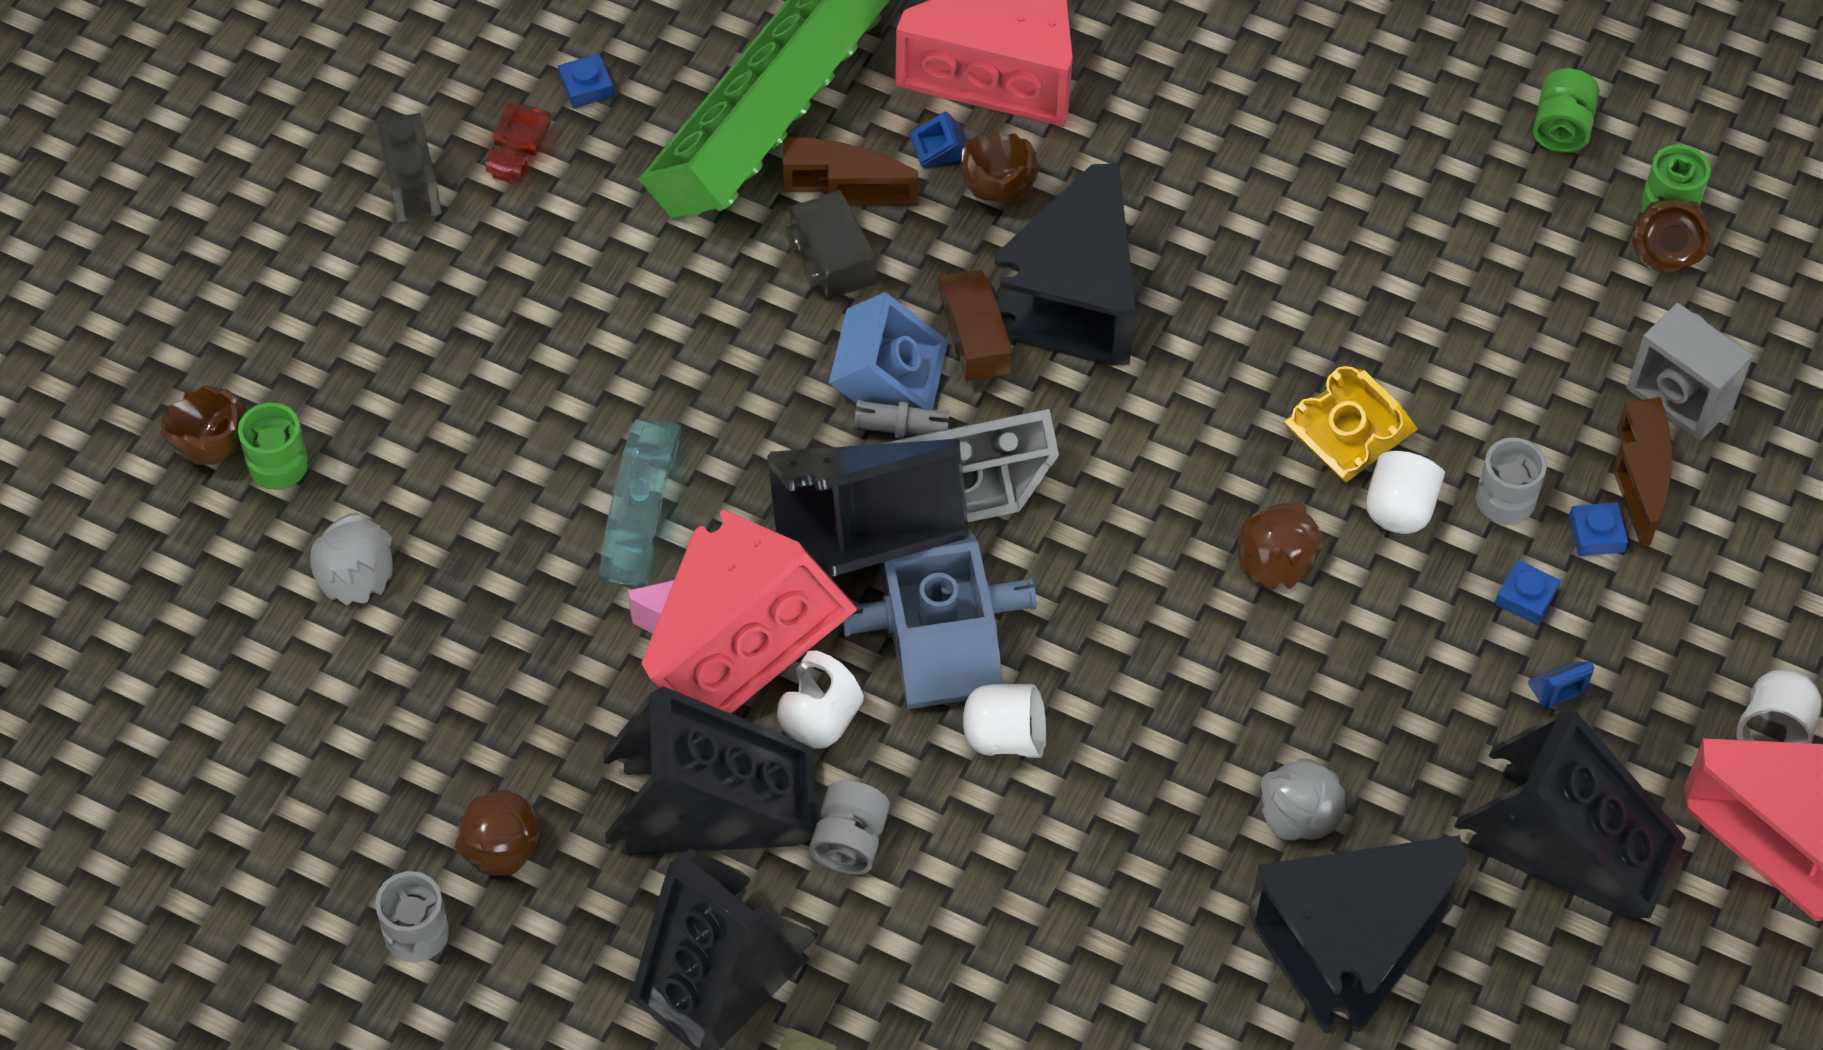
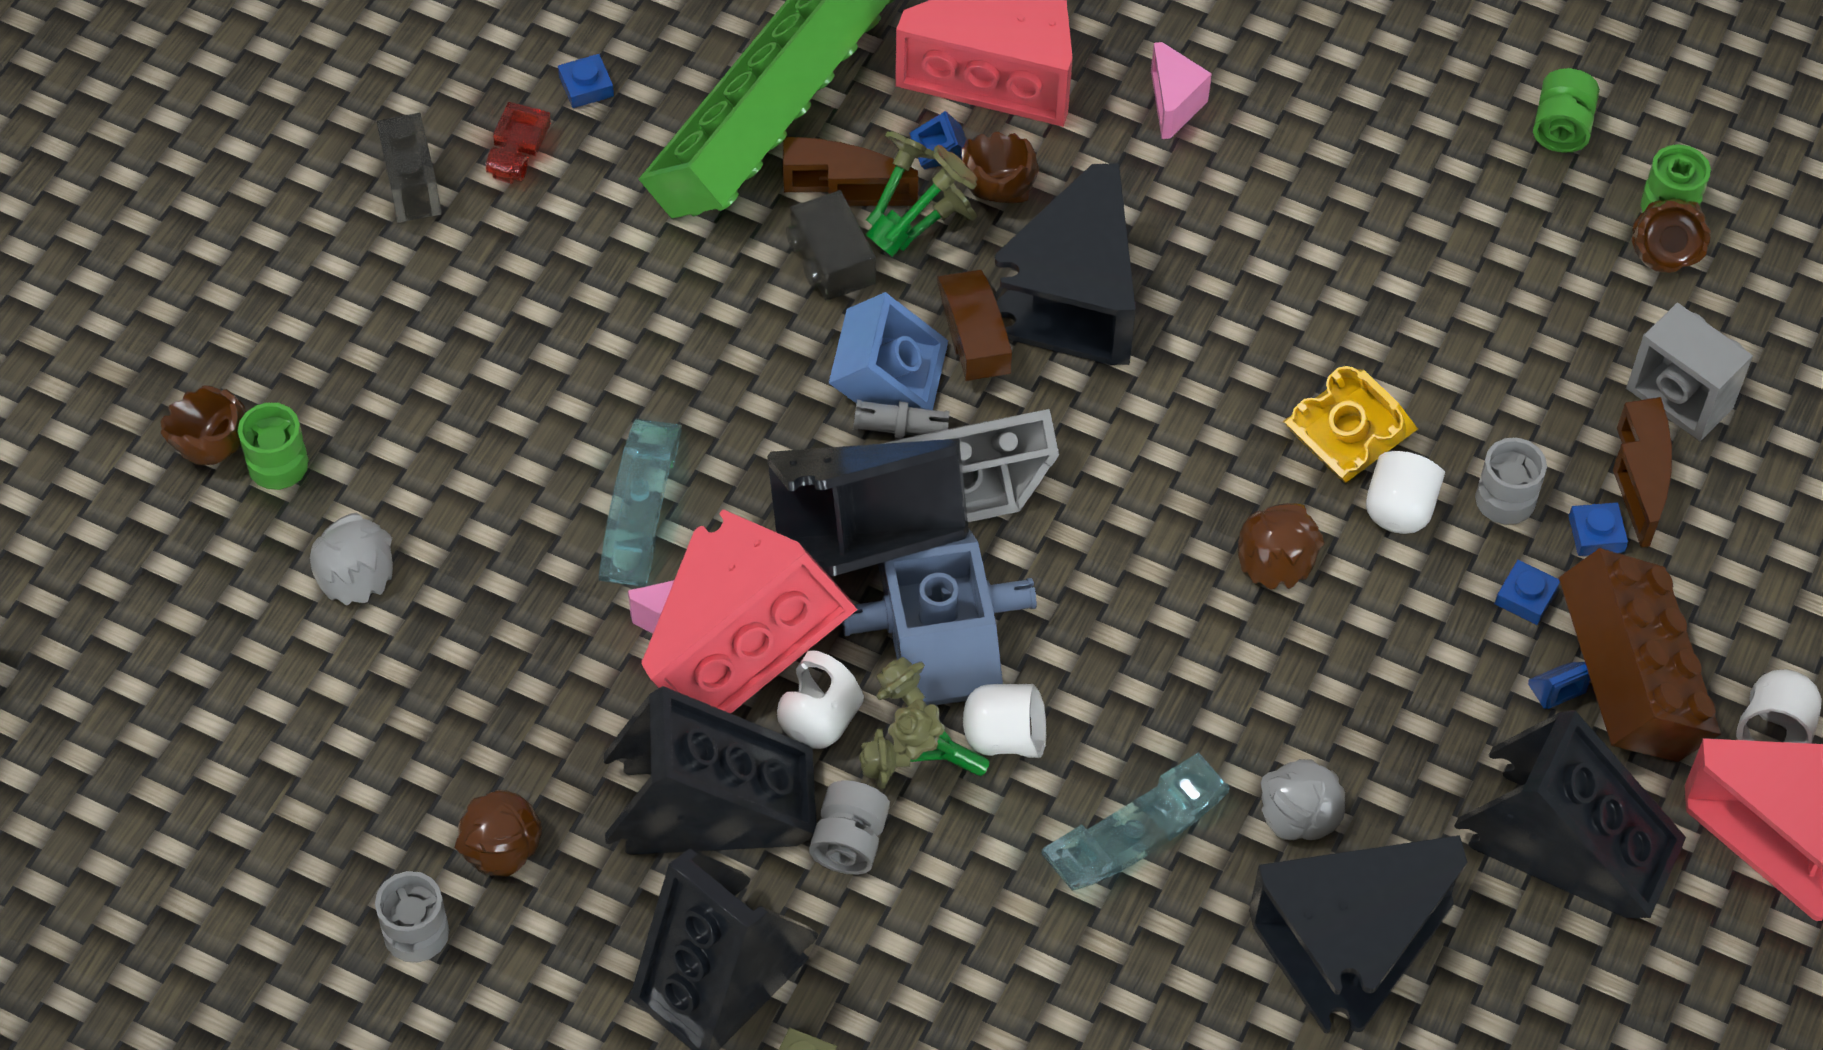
none -> olive plant [859,657,989,789]
none -> plant [865,131,978,257]
none -> clear light blue slope [1041,752,1230,891]
none -> bright pink slope [1151,42,1212,139]
none -> reddish brown brick [1558,548,1721,762]

